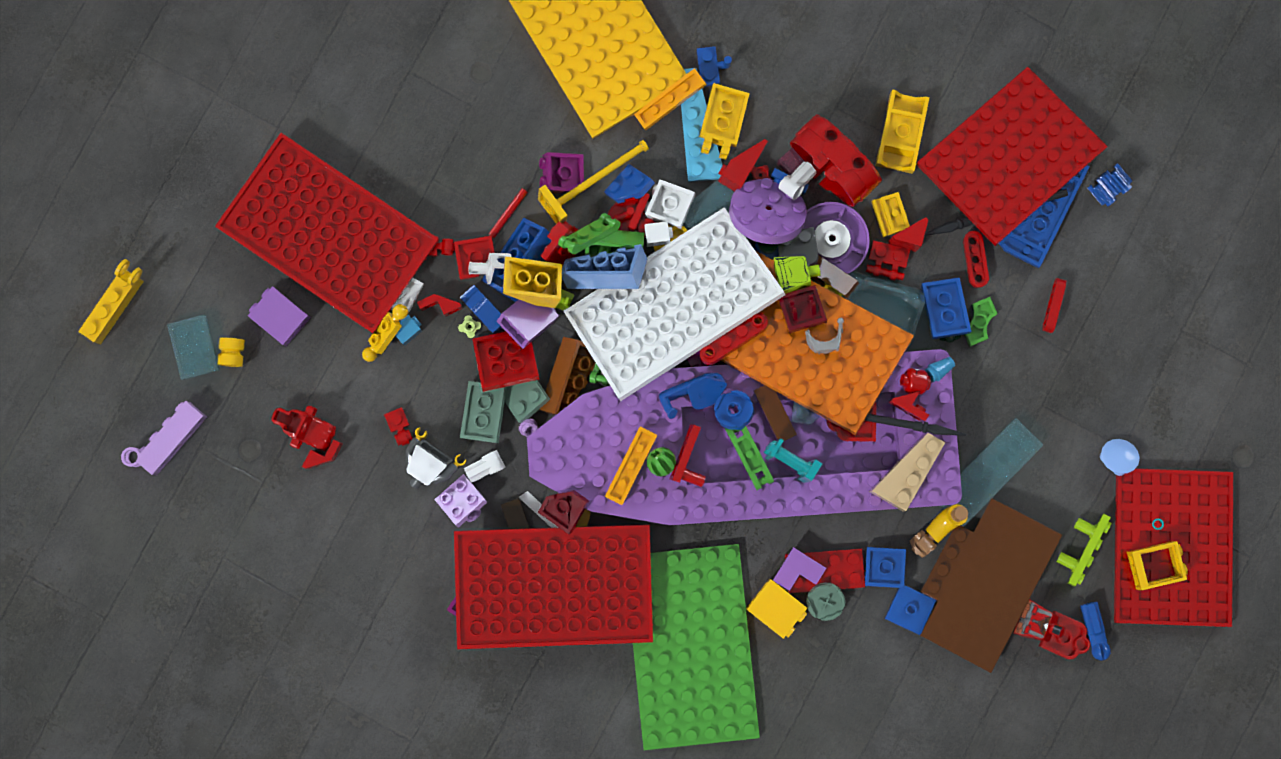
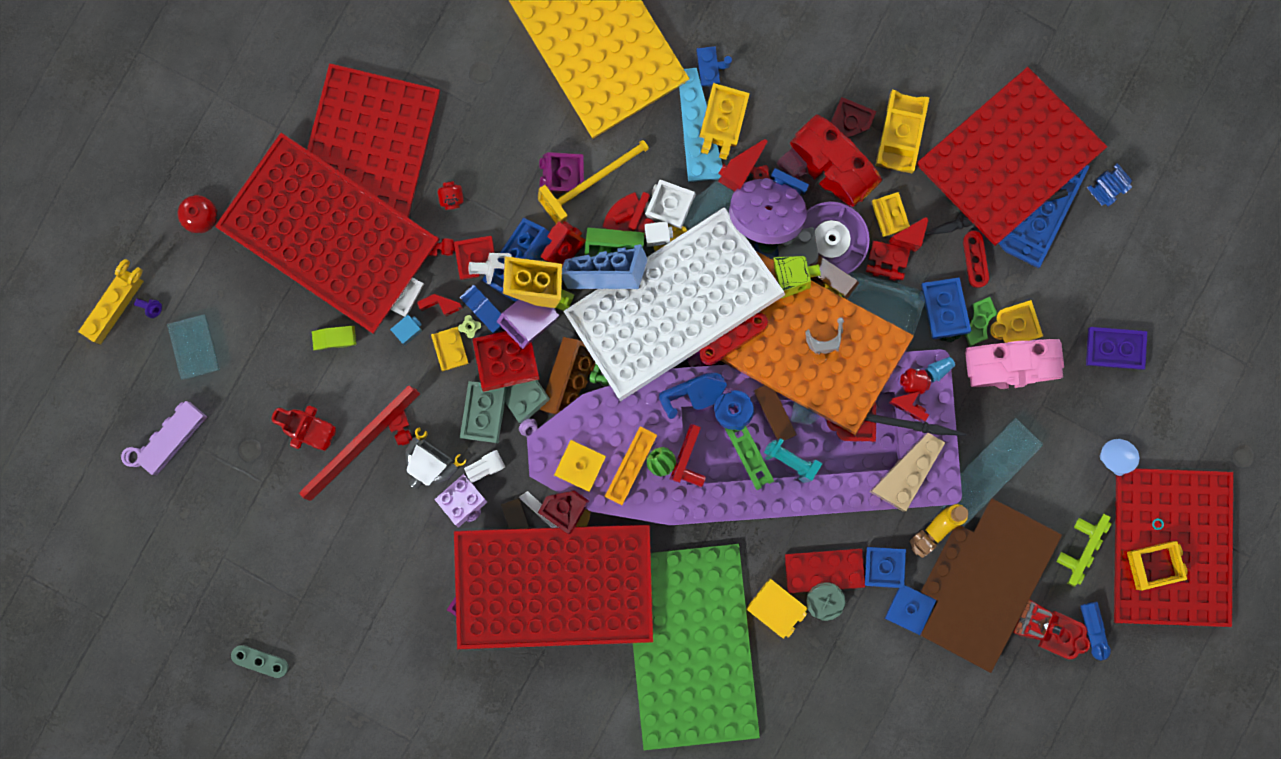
yellow wheel [217,338,245,367] -> none
medium lavender brick [248,286,311,347] -> none
red slope [302,439,343,469] -> none
yellow plate [362,304,408,362] -> none
red bar [488,188,528,238] -> none
bright green plate [558,213,620,254] -> none
blue plate [604,164,655,204] -> none
light orange plate [634,68,707,130] -> none
medium lavender tile [773,547,826,591] -> none
white piece [778,162,816,200] -> none
dark red plate [778,285,827,334] -> none
red beam [1042,278,1066,333] -> none
none -> dark purple plate [134,298,162,318]
none -> red cylinder [177,195,217,233]
none -> sand green plate [231,645,289,678]
none -> red tile [299,385,420,501]
none -> red plate [307,63,441,218]
none -> lime slope [312,326,357,350]
none -> yellow plate [431,327,469,372]
none -> red head [437,181,464,210]
none -> yellow plate [554,440,606,492]
none -> dark red plate [831,97,876,138]
none -> bright pink piece [965,339,1064,389]
none -> yellow plate [990,300,1043,343]
none -> dark purple plate [1086,327,1147,370]

